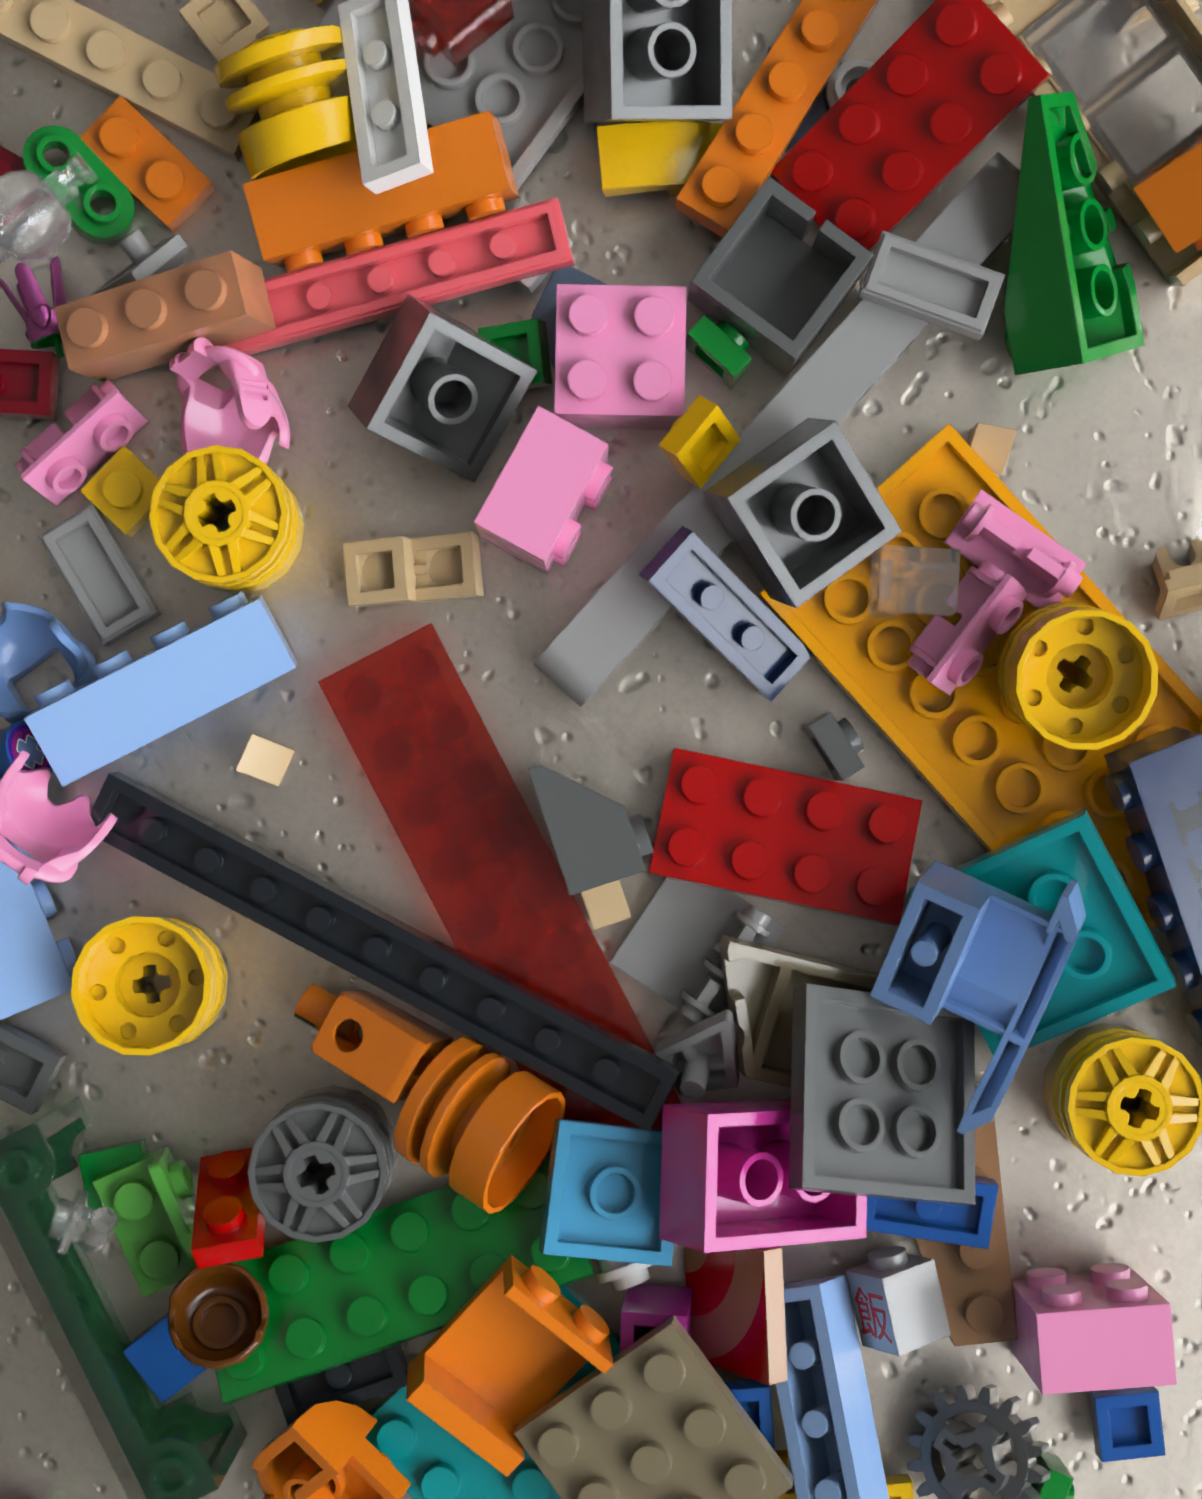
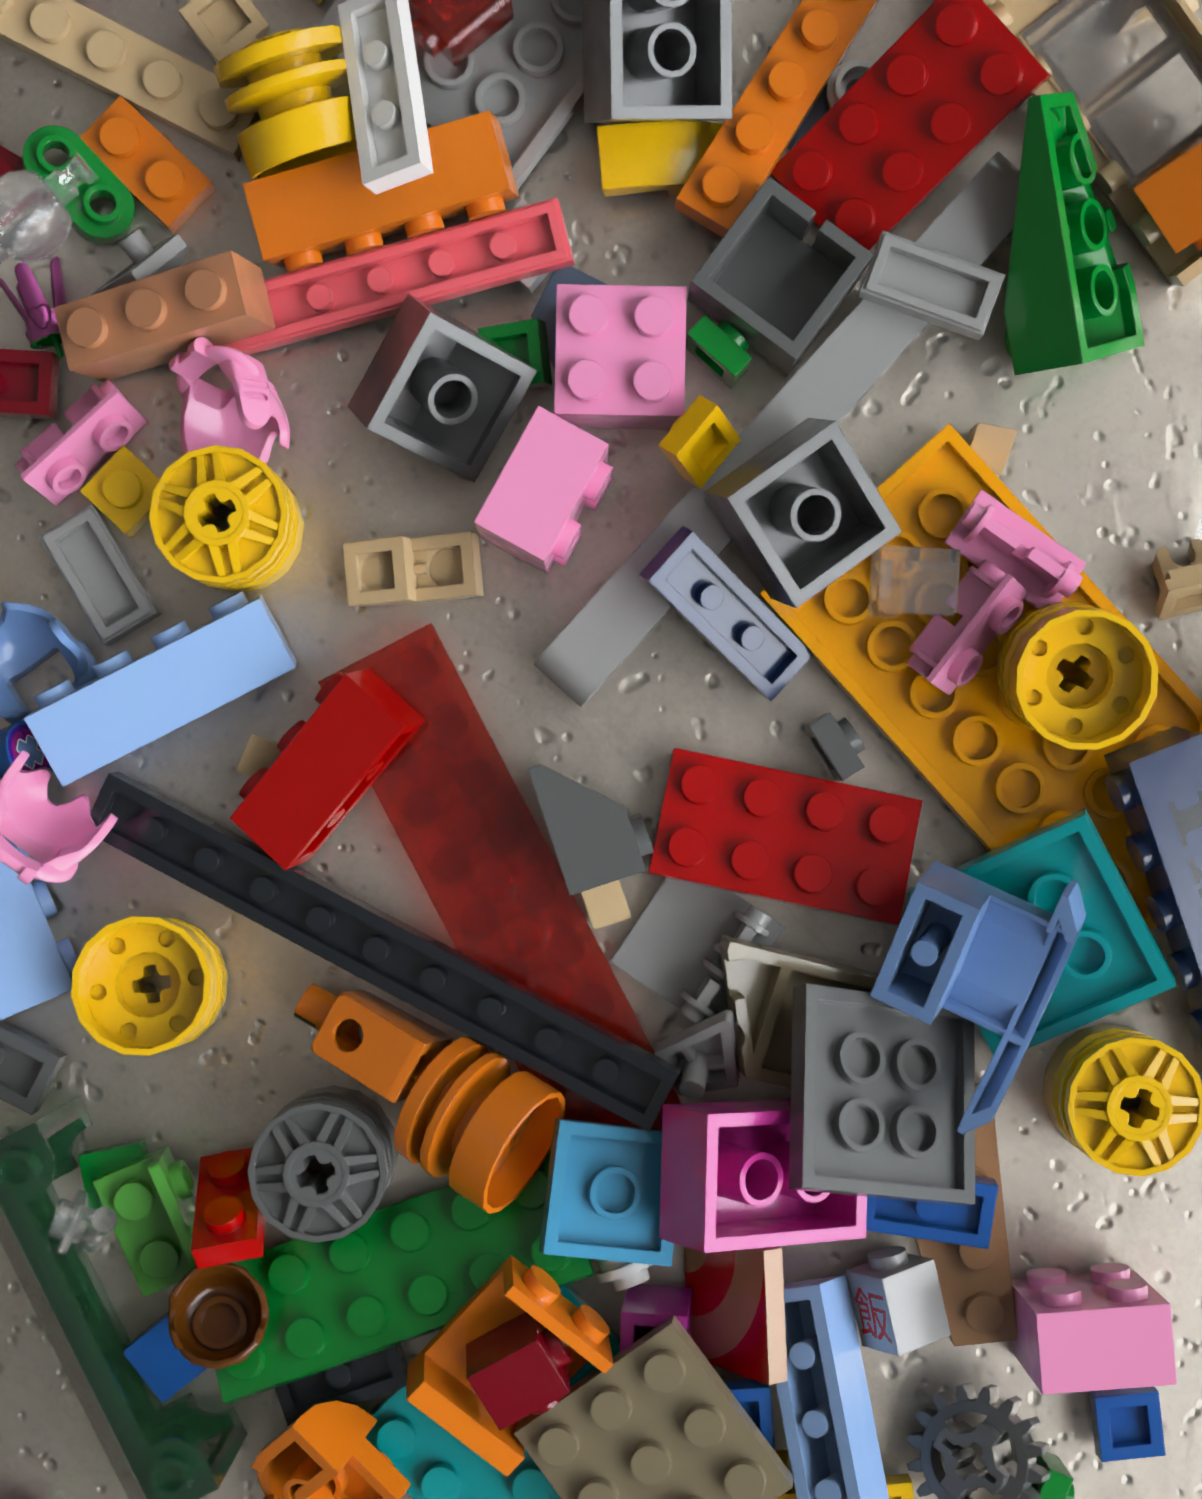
none -> red brick [230,668,425,870]
none -> dark red brick [466,1312,574,1430]

